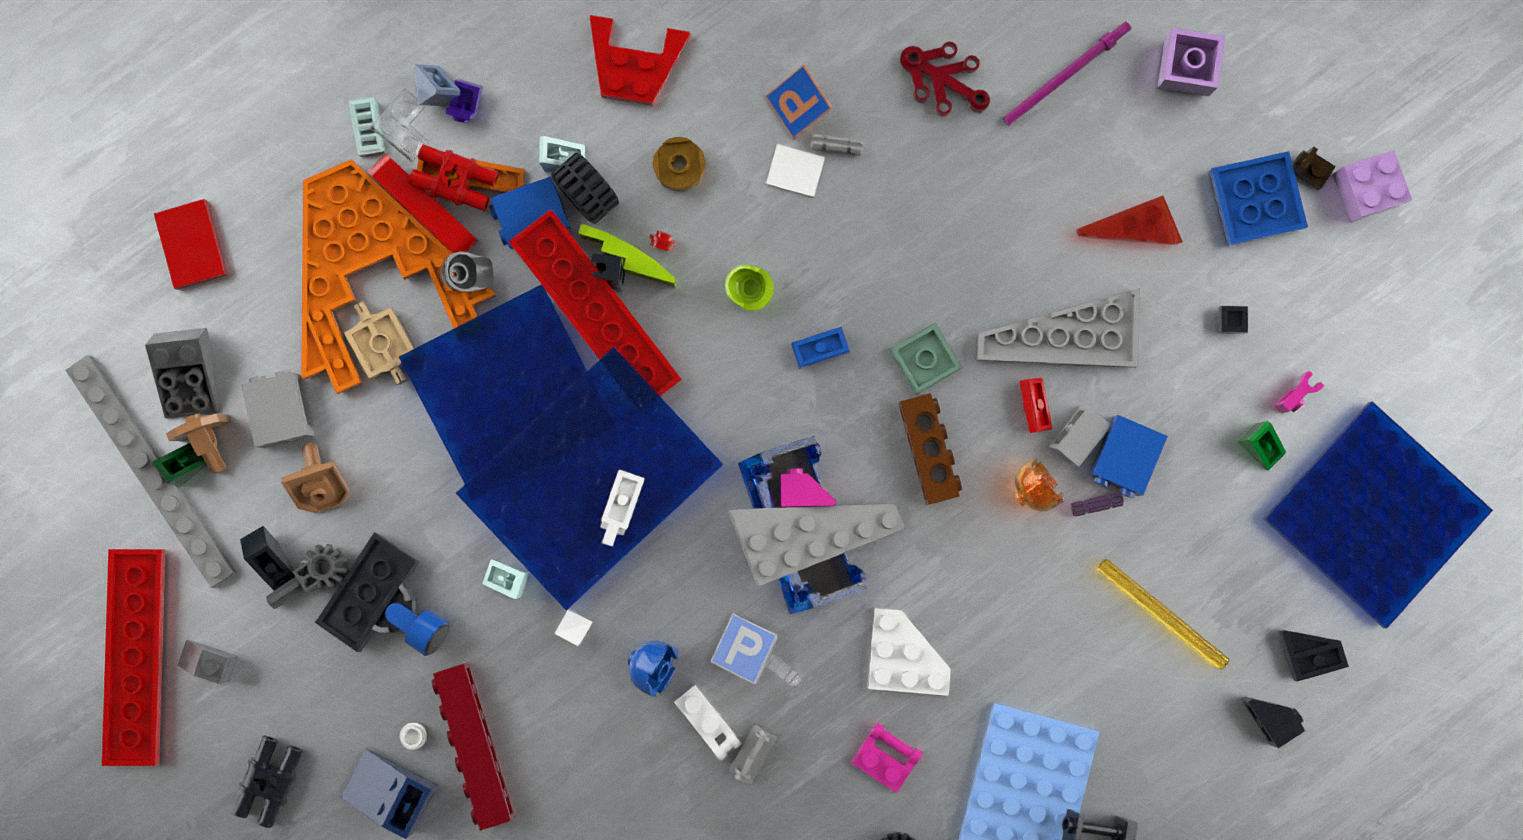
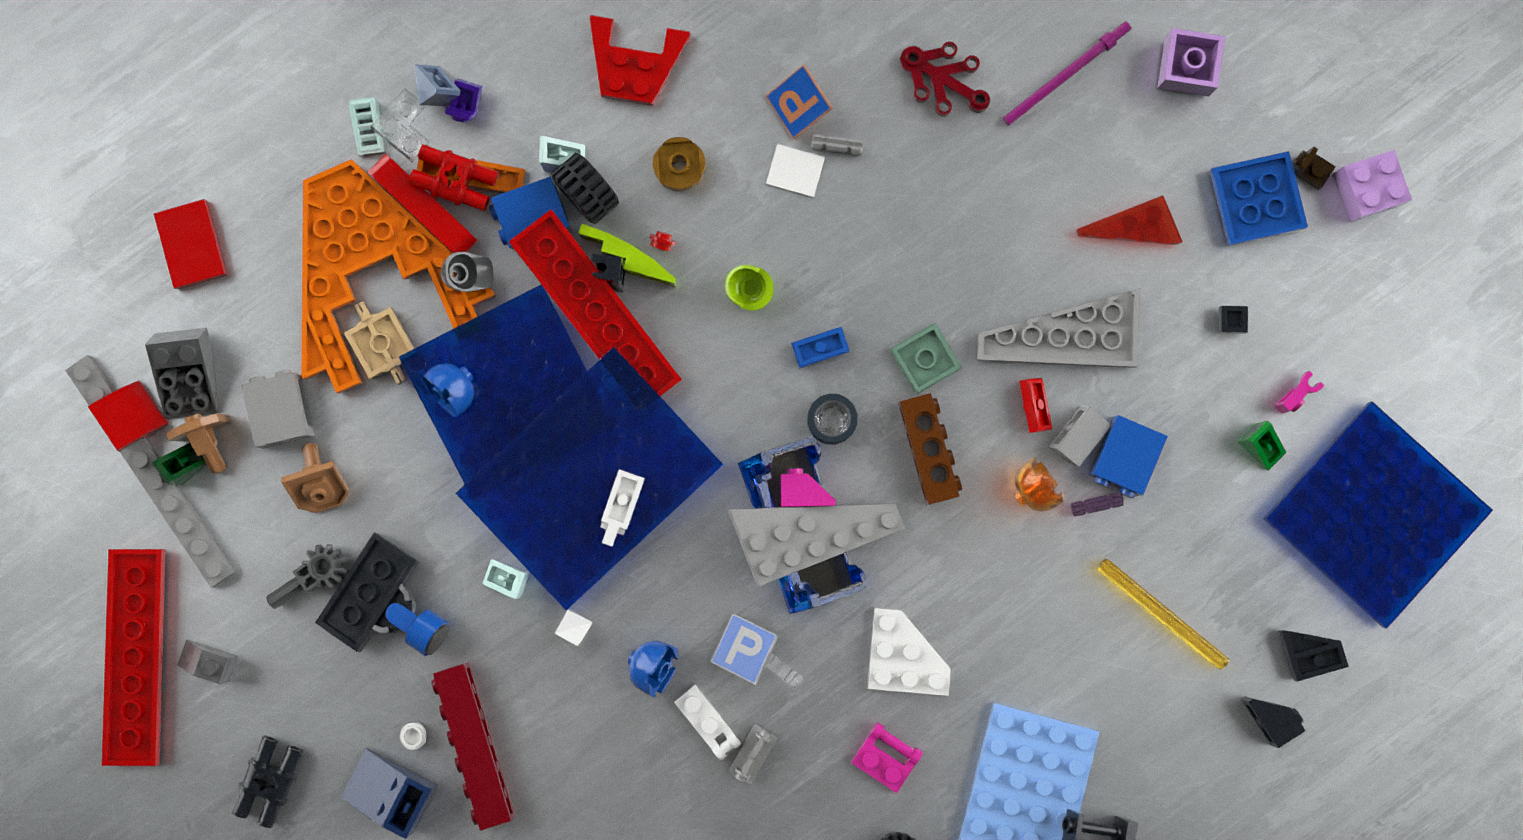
black slope [240,526,295,591] -> none
none -> red slope [87,380,168,452]
none -> blue cylinder [421,363,474,417]
none -> wheel [807,393,858,445]

